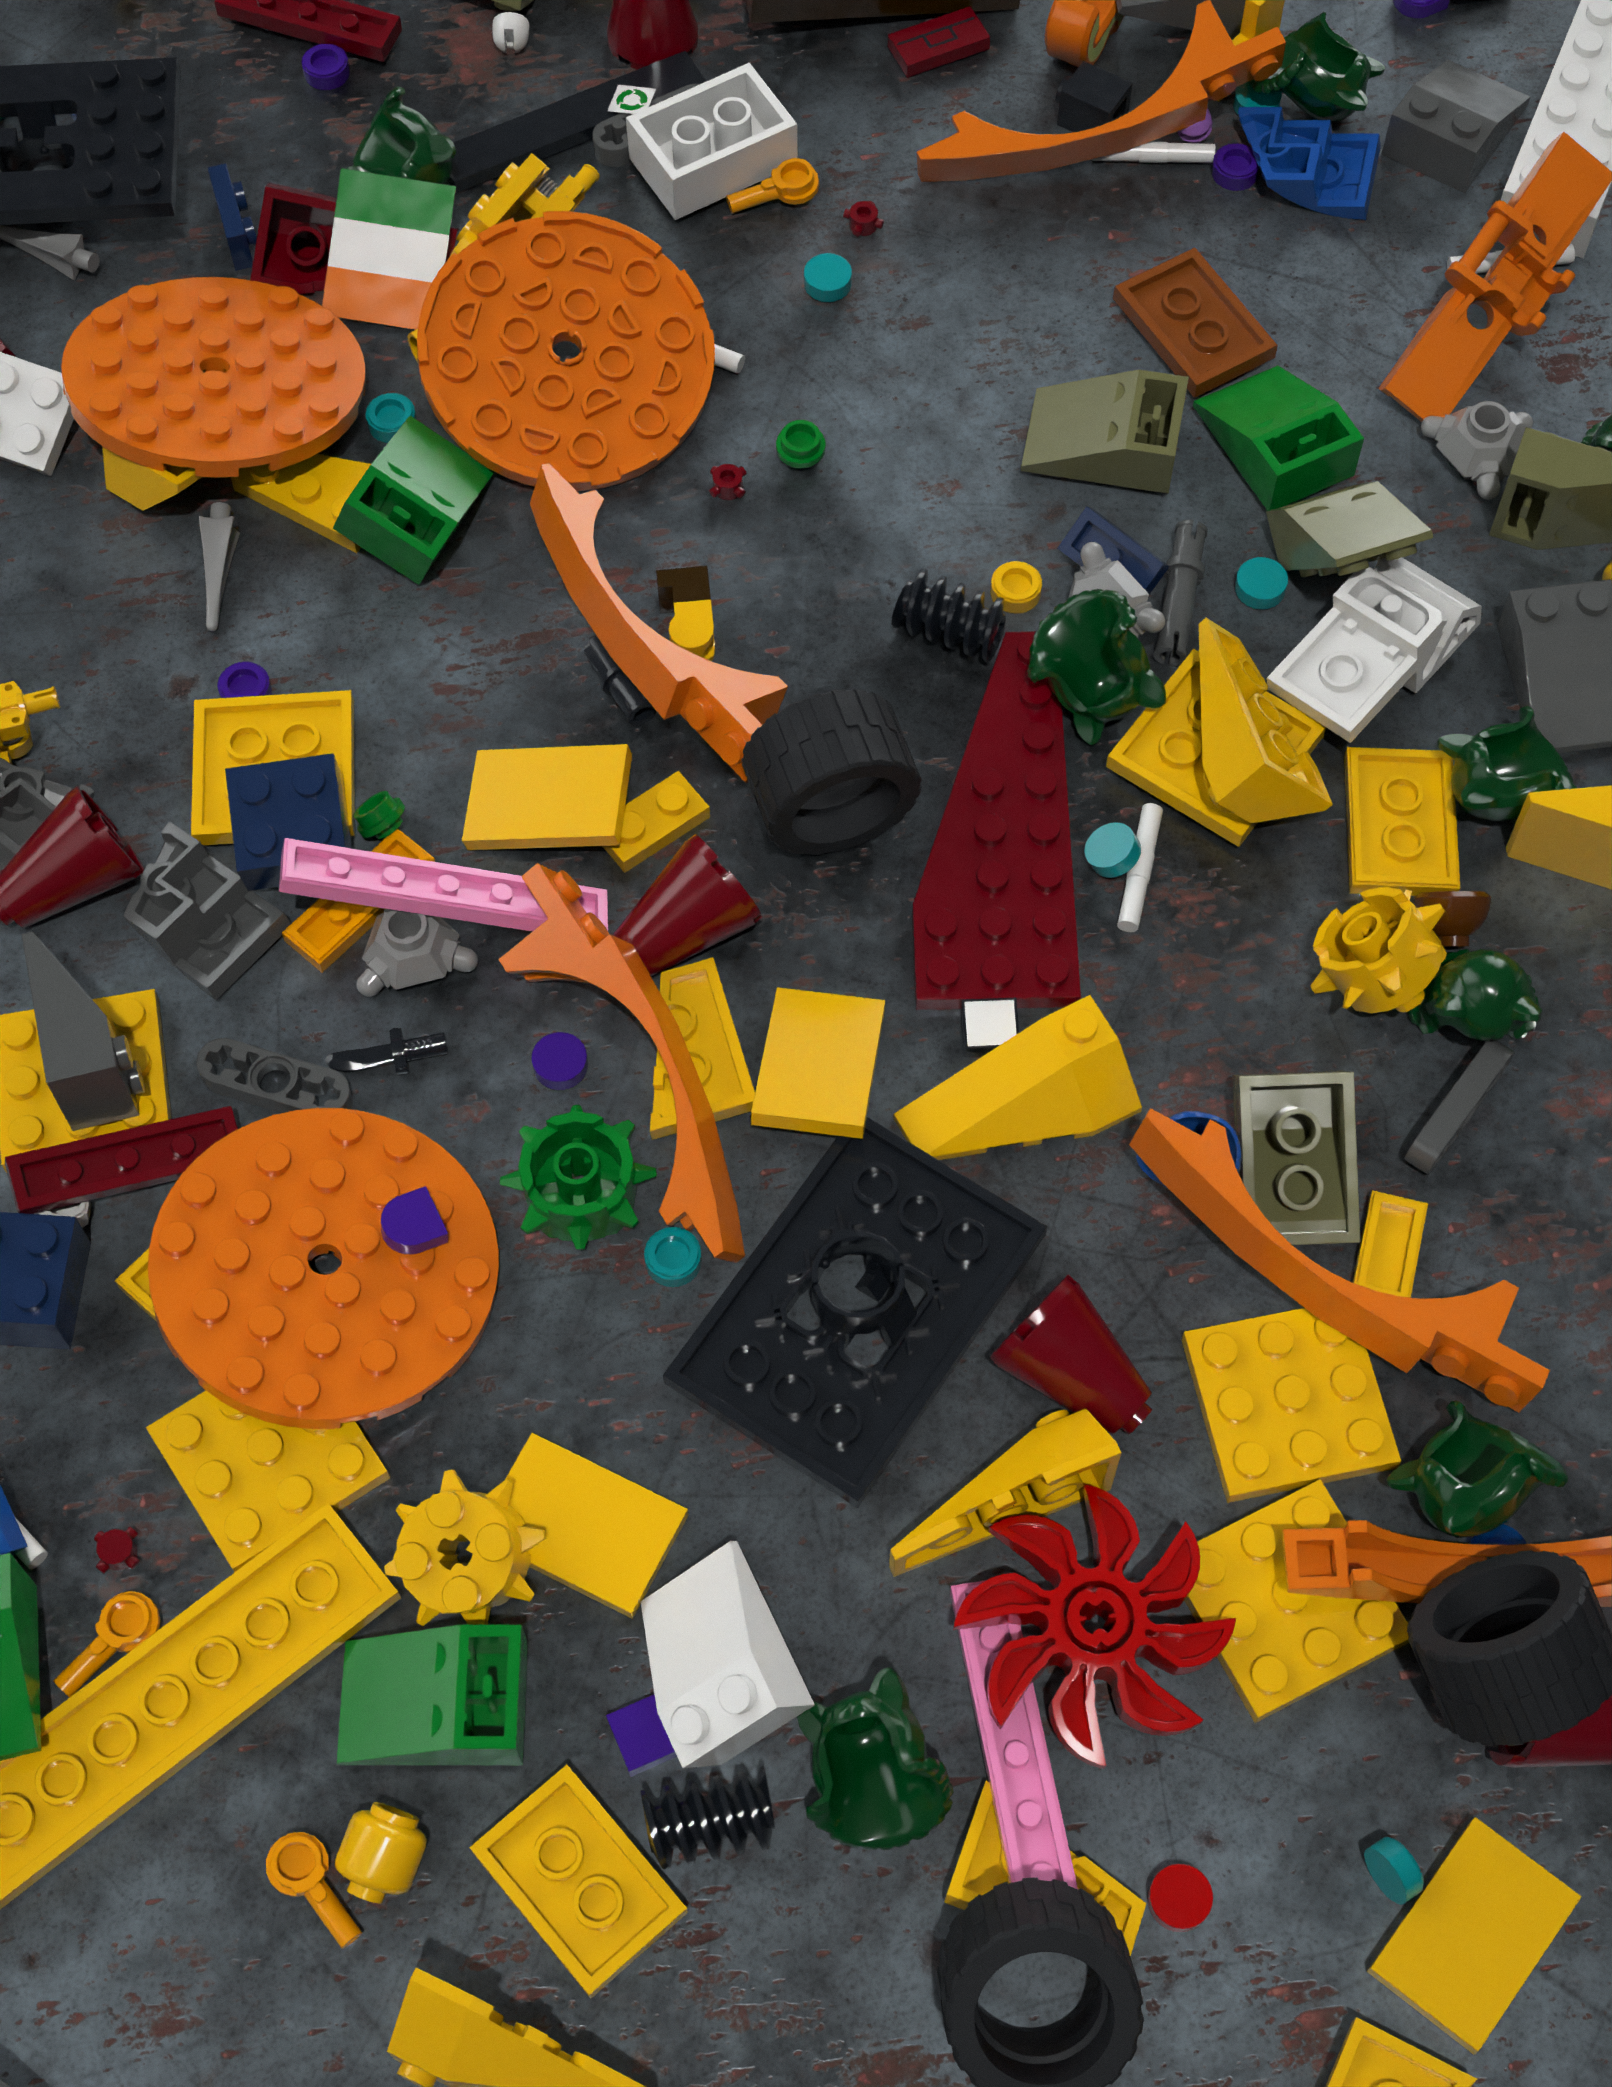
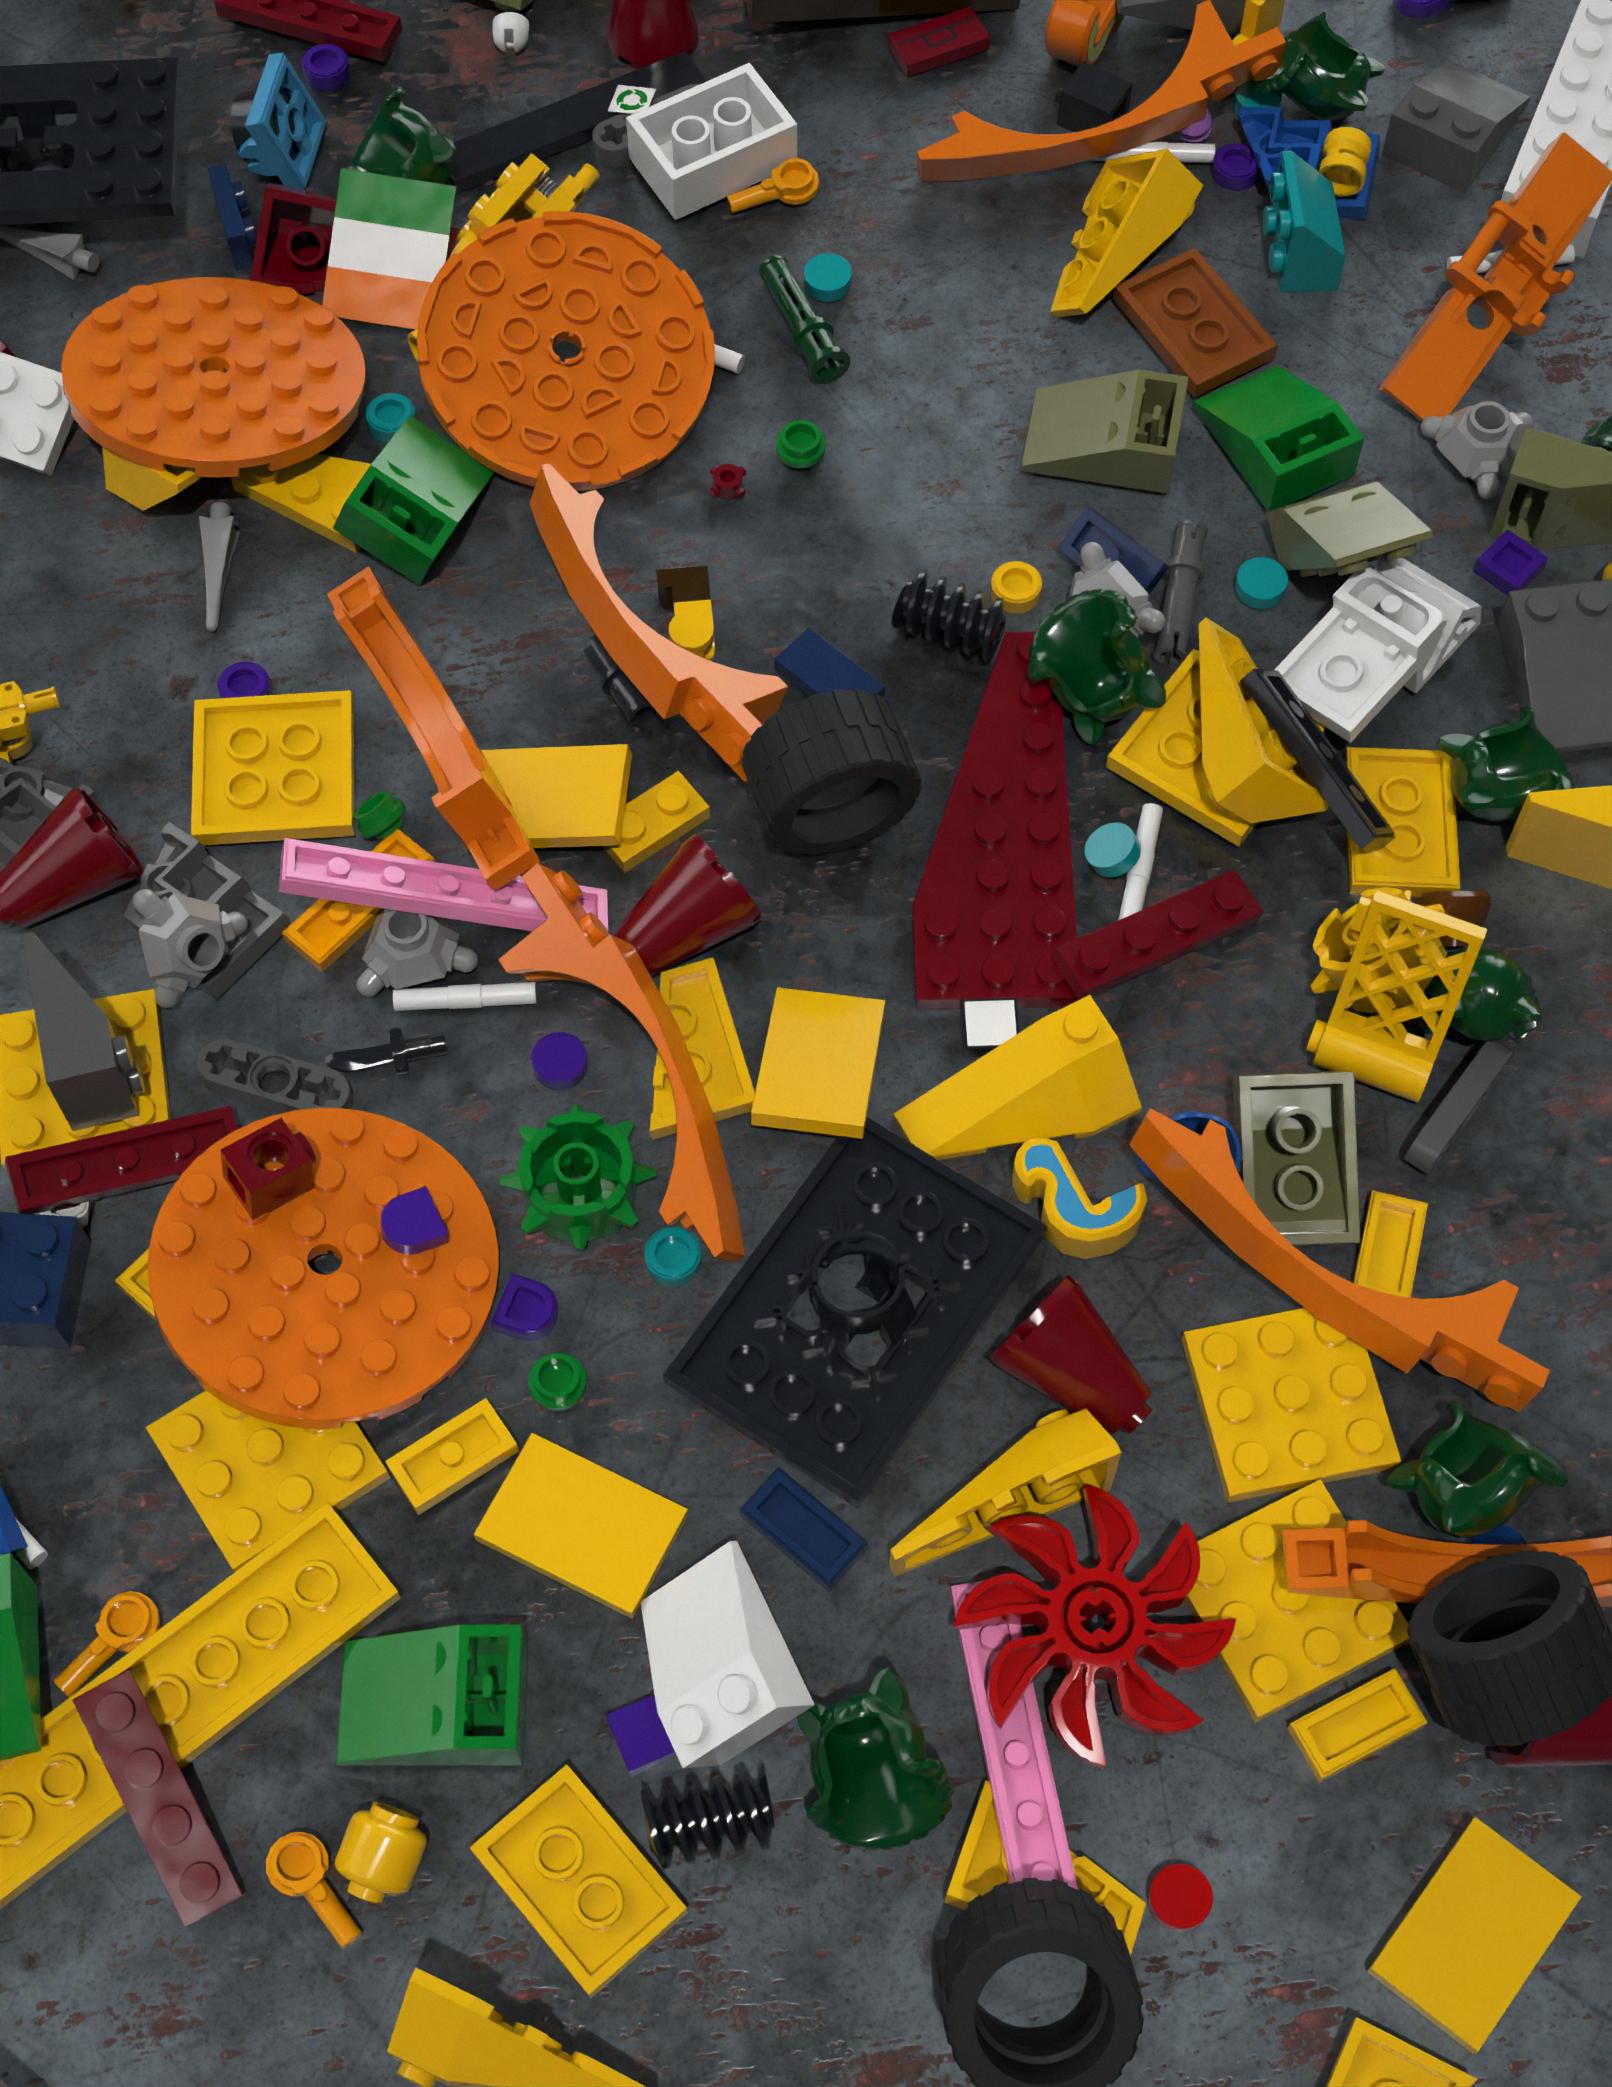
dark red piece [94,1526,140,1574] -> none
dark blue brick [225,753,352,891] -> none
yellow brick [384,1469,546,1626] -> none
dark red piece [843,201,884,237] -> none
teal tile [1364,1837,1424,1905] -> none
none -> dark red plate [72,1669,243,1927]
none -> light grey rock [133,889,248,1008]
none -> dark red brick [220,1117,316,1220]
none -> dark azure piece [230,53,327,190]
none -> orange slope [327,566,541,891]
none -> yellow plate [385,1398,519,1516]
none -> white piece [393,982,537,1011]
none -> dark purple tile [490,1273,558,1341]
none -> green plate [528,1353,587,1411]
none -> dark blue tile [739,1467,868,1592]
none -> dark green pin [759,255,850,384]
none -> dark blue tile [774,627,885,697]
none -> yellow animal [1012,1138,1147,1259]
none -> yellow wedge [1050,149,1203,318]
none -> dark red plate [1052,869,1263,1000]
none -> black tile [1240,669,1396,850]
none -> teal slope [1263,151,1346,293]
none -> yellow tile [1287,1668,1428,1783]
none -> yellow piece [1306,890,1487,1103]
none -> yellow wheel [1318,127,1372,197]
none -> dark purple tile [1473,529,1548,596]

